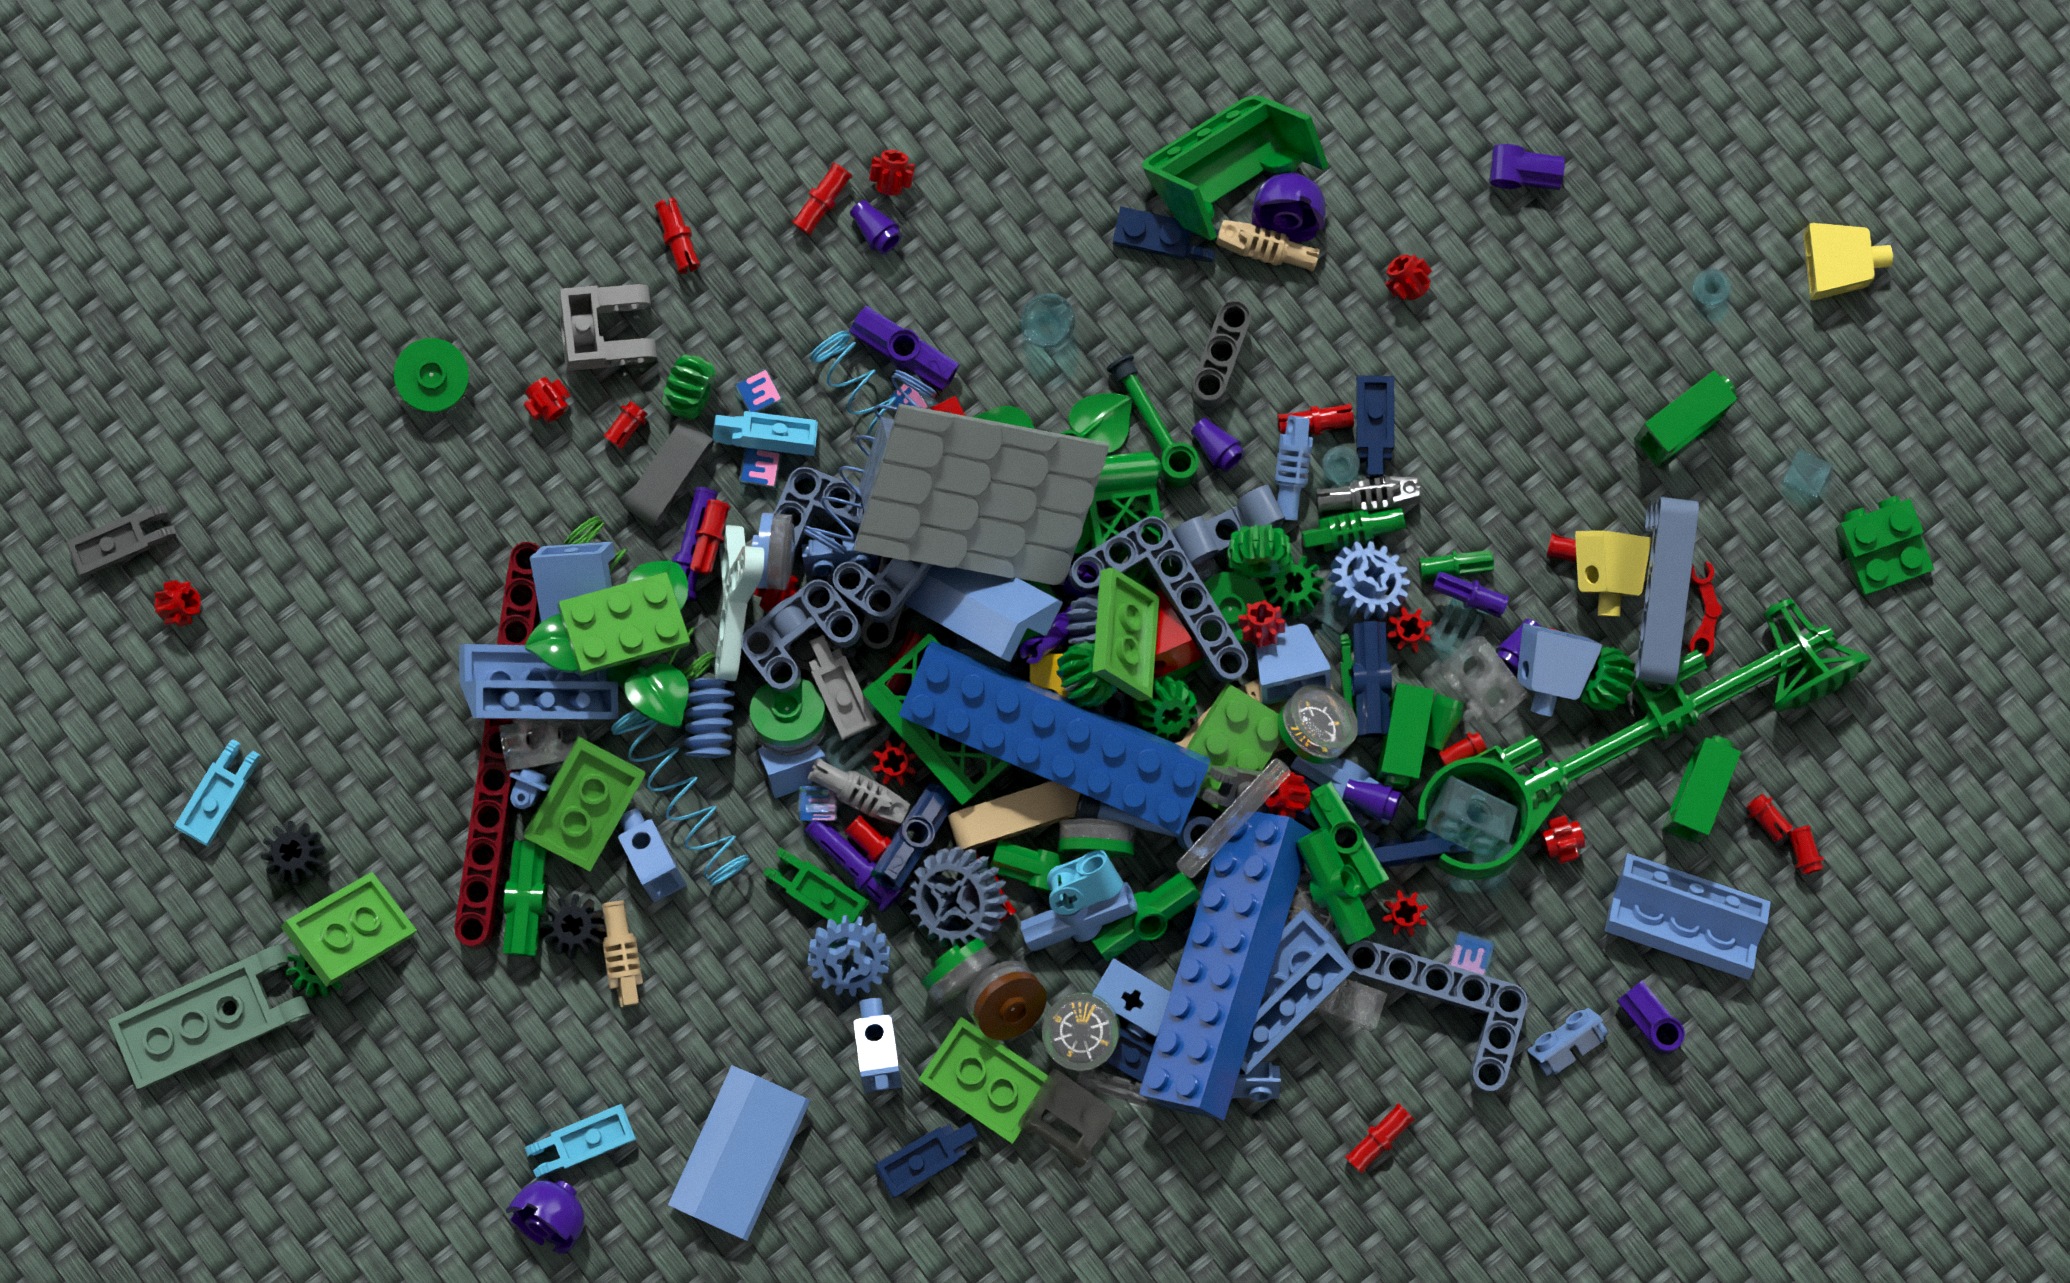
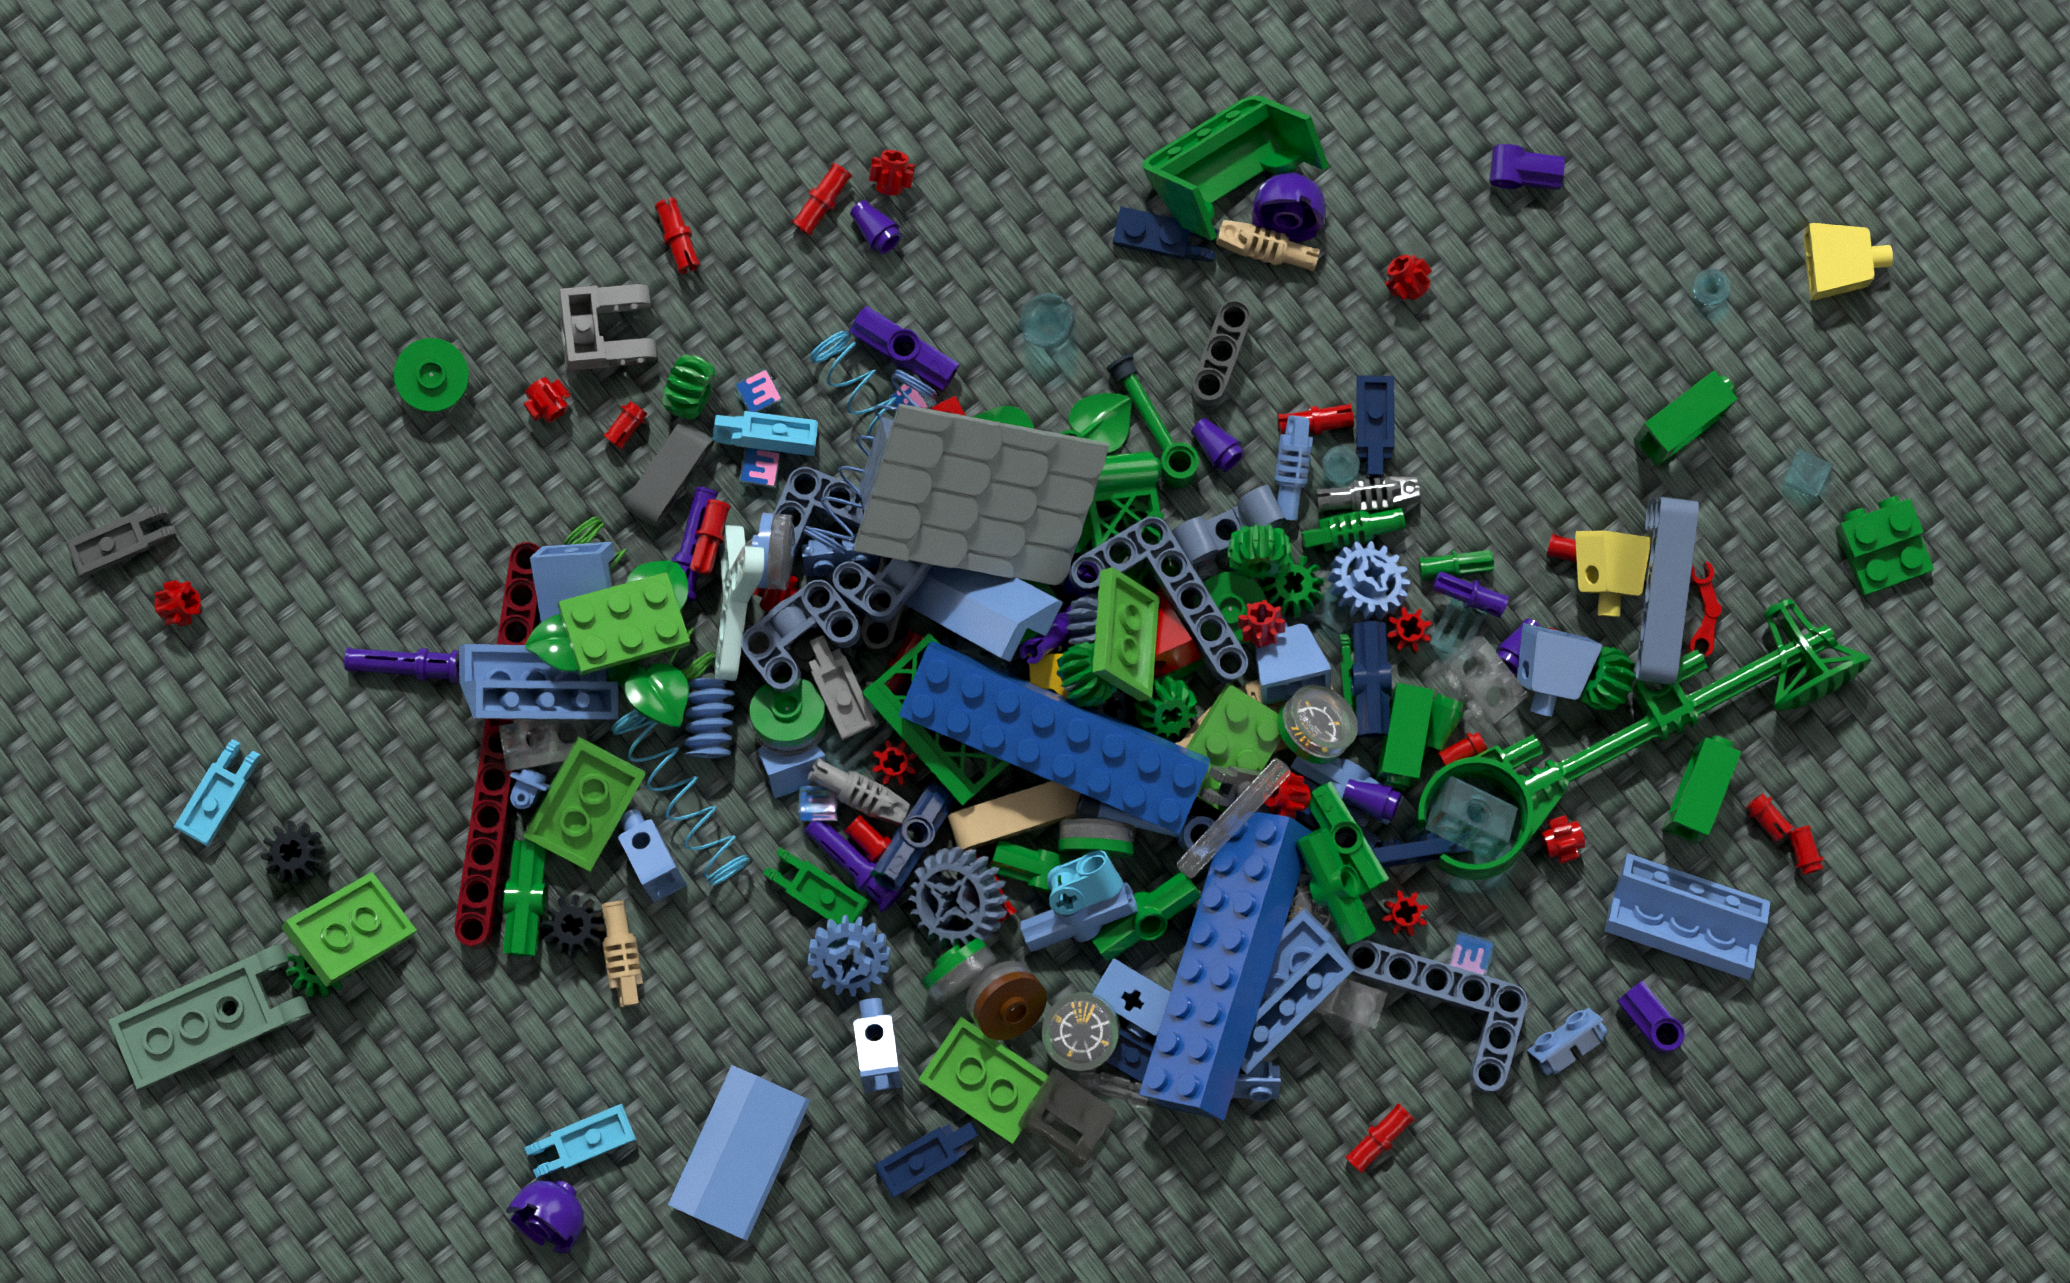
none -> dark purple pin [344,647,459,684]

